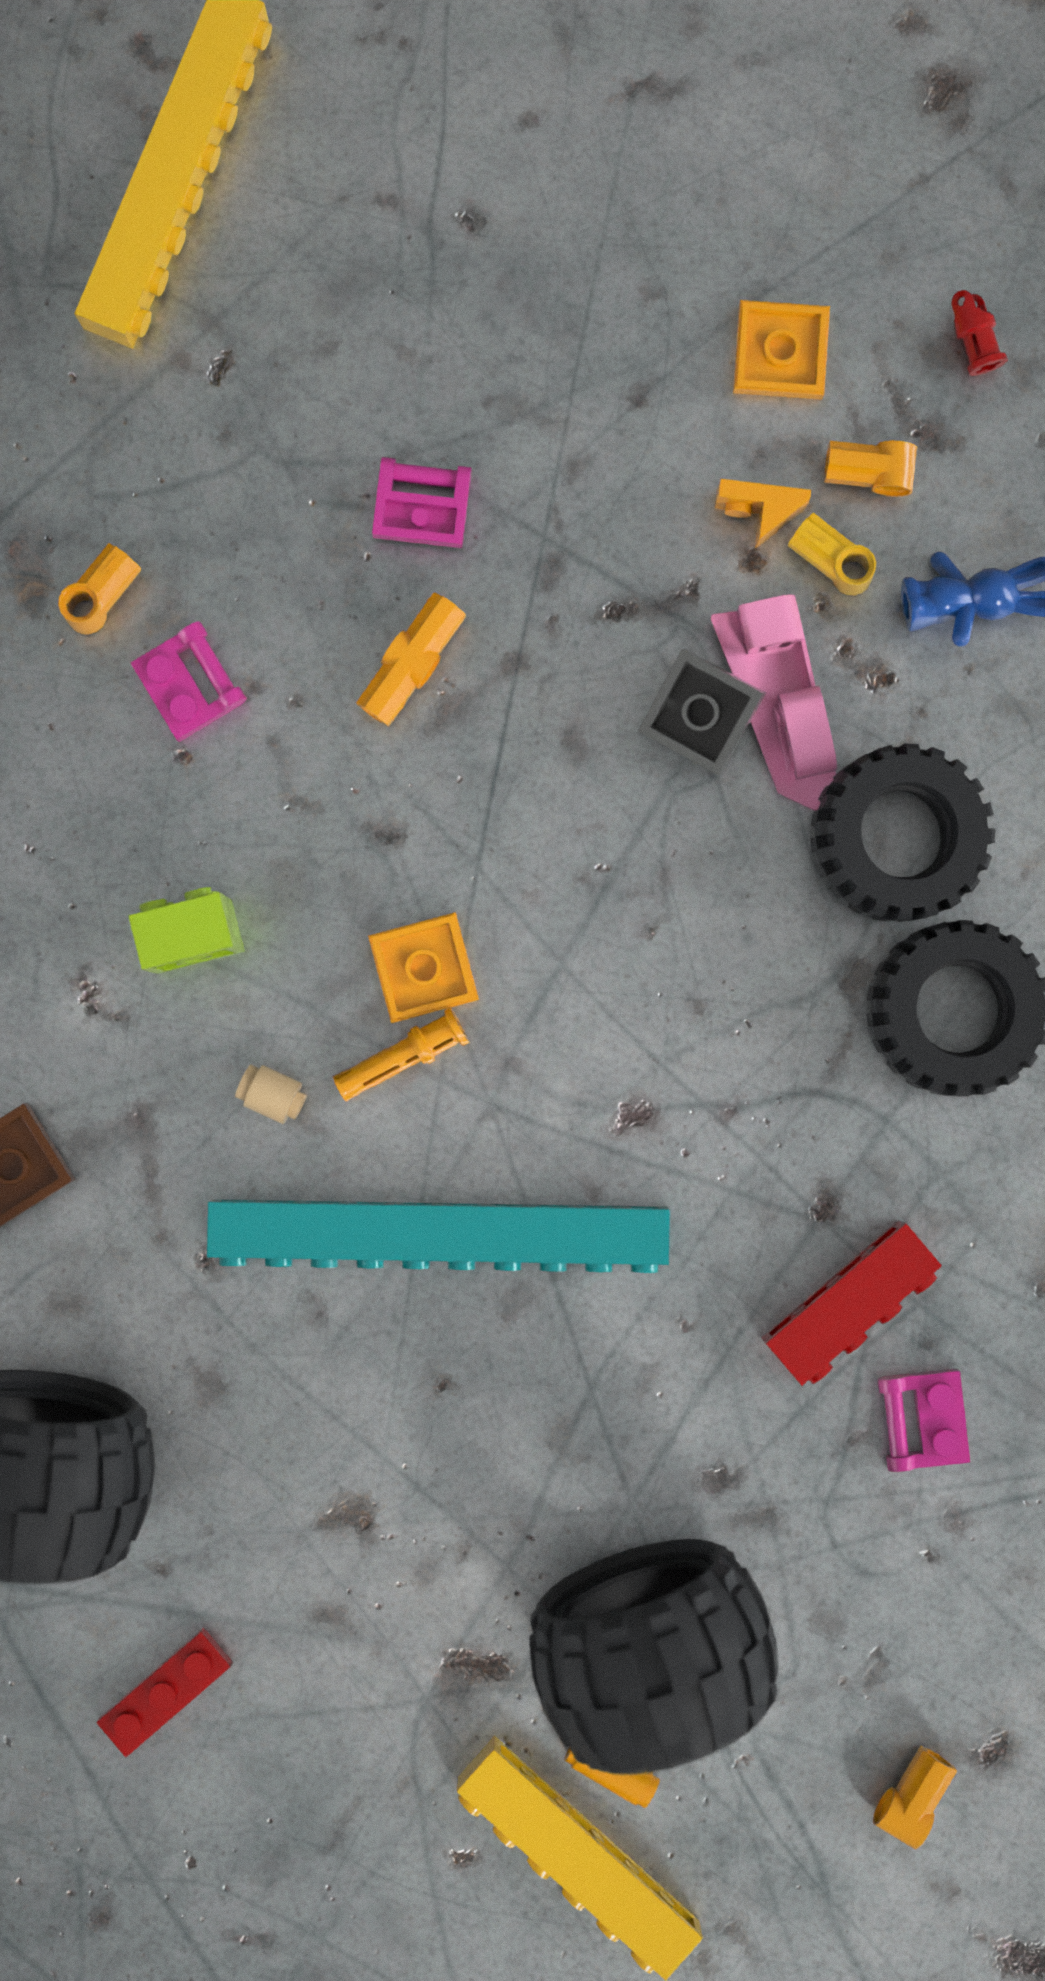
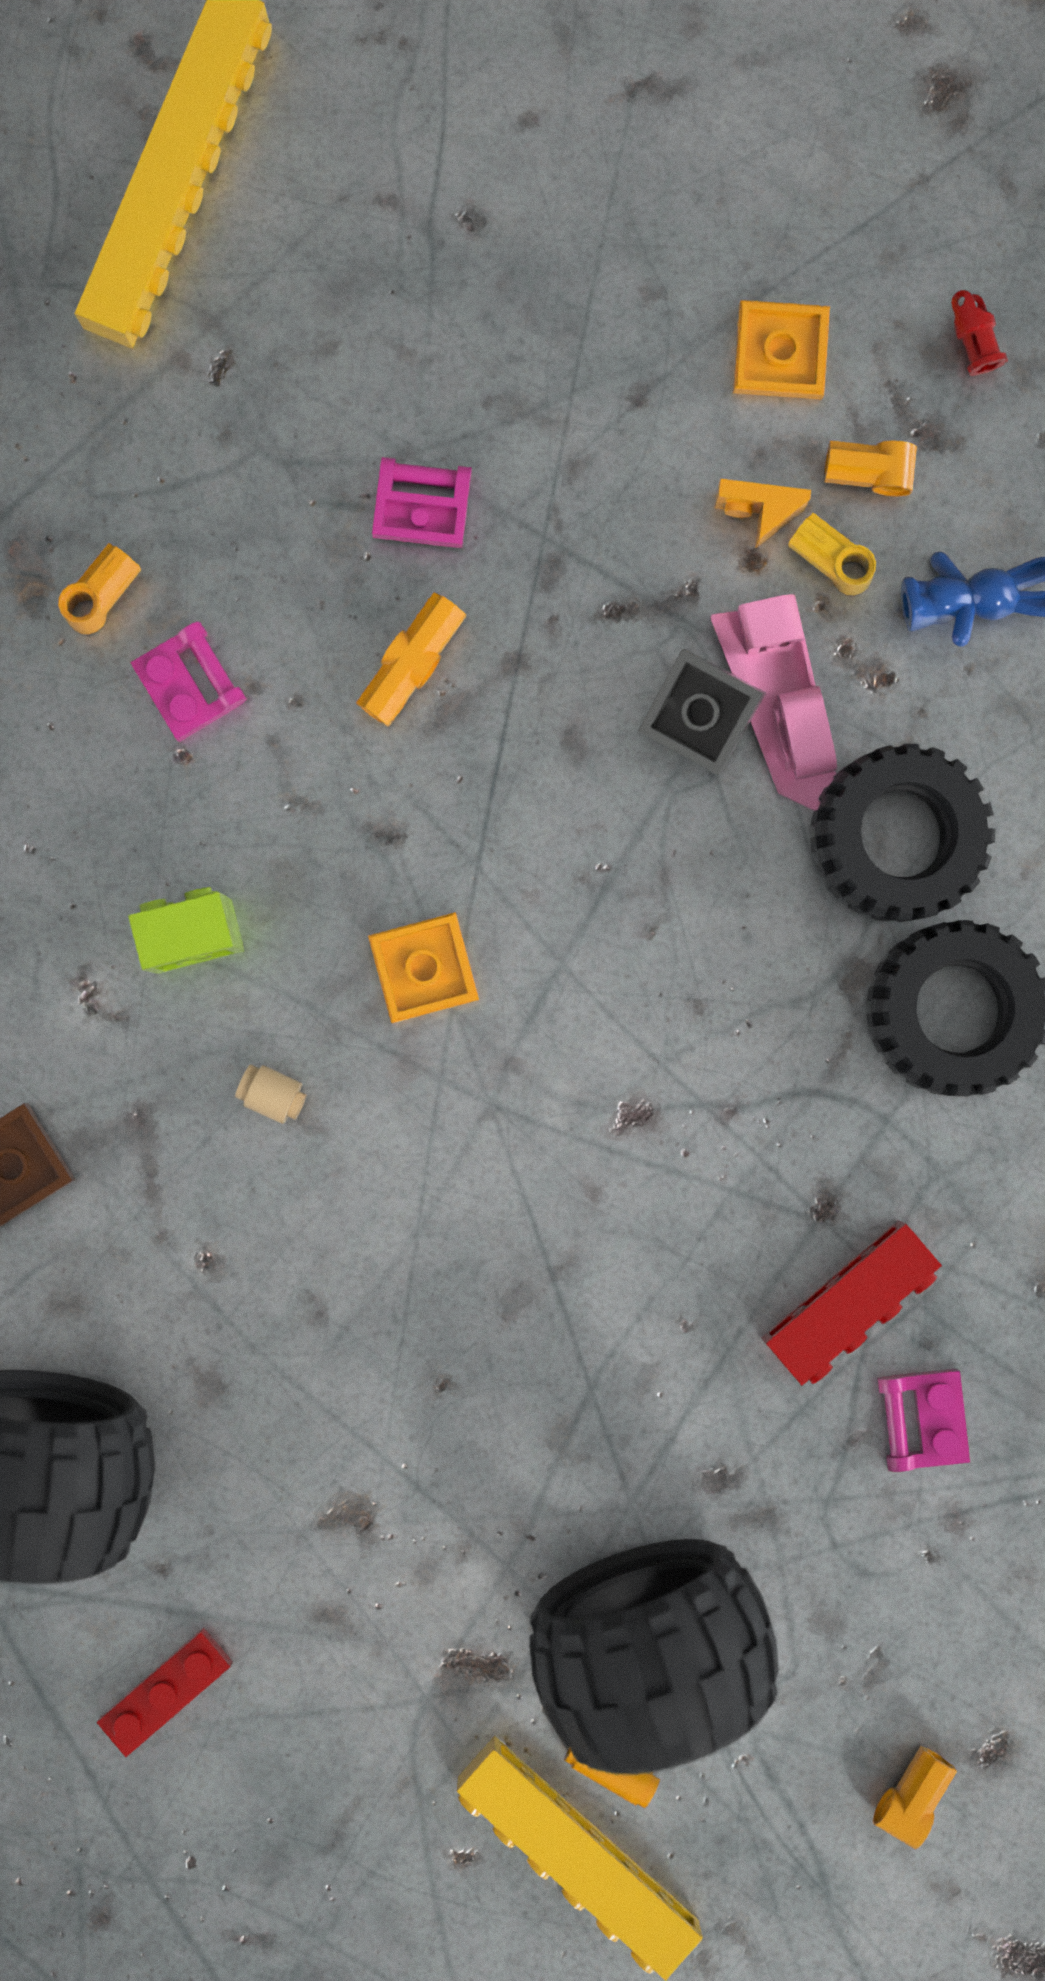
teal brick [207,1199,670,1273] -> none
light orange pin [332,1007,469,1102] -> none

